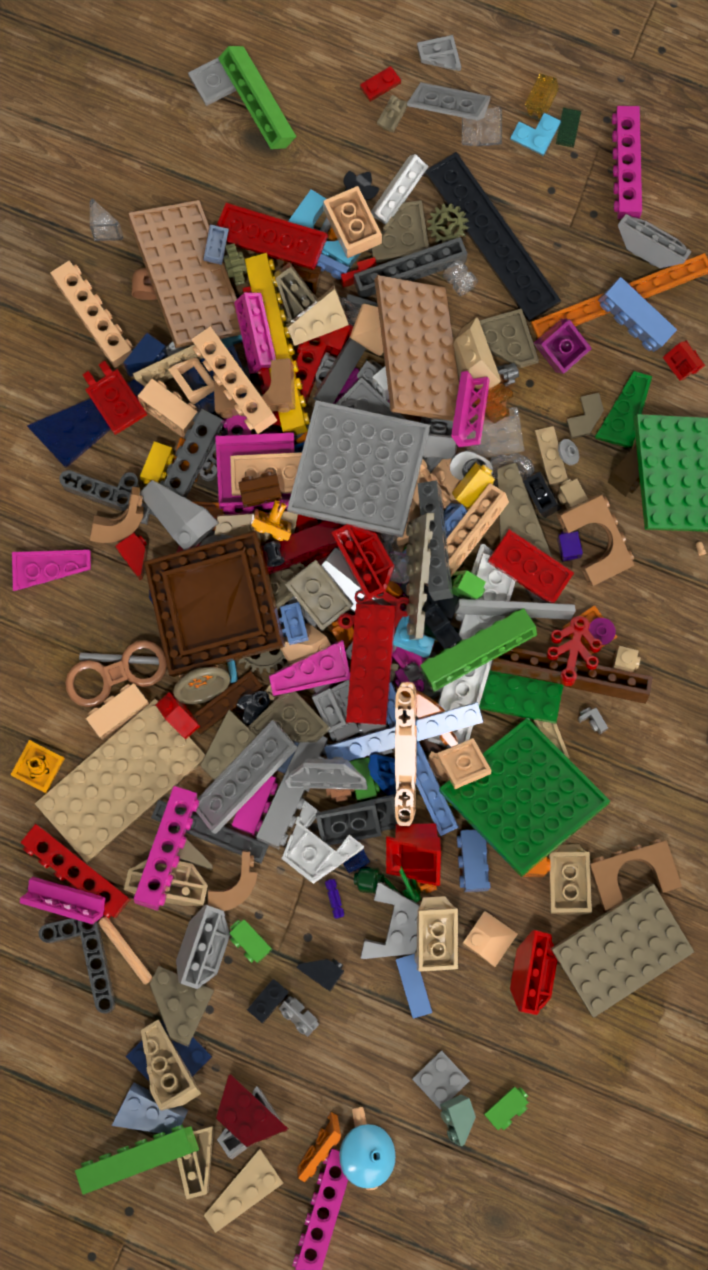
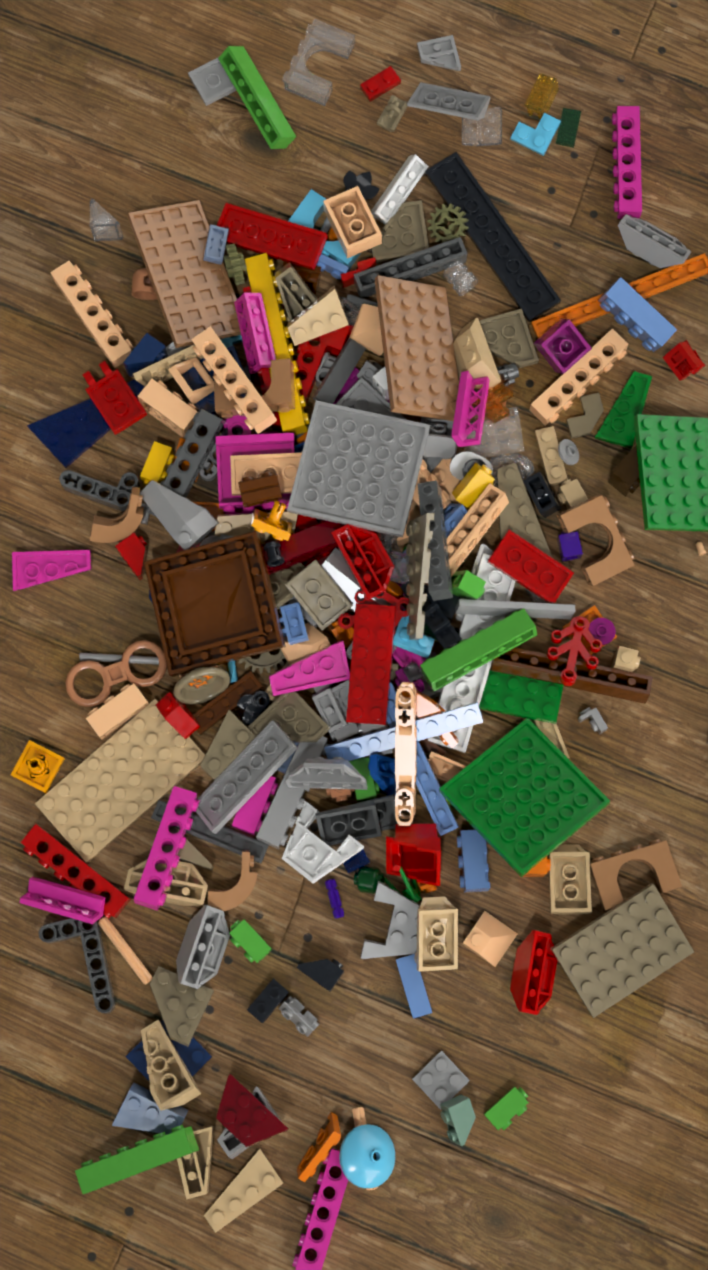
light nougat plate [437,738,491,789] -> none
none -> clear arch [282,19,355,106]
none -> light nougat brick [529,328,629,426]

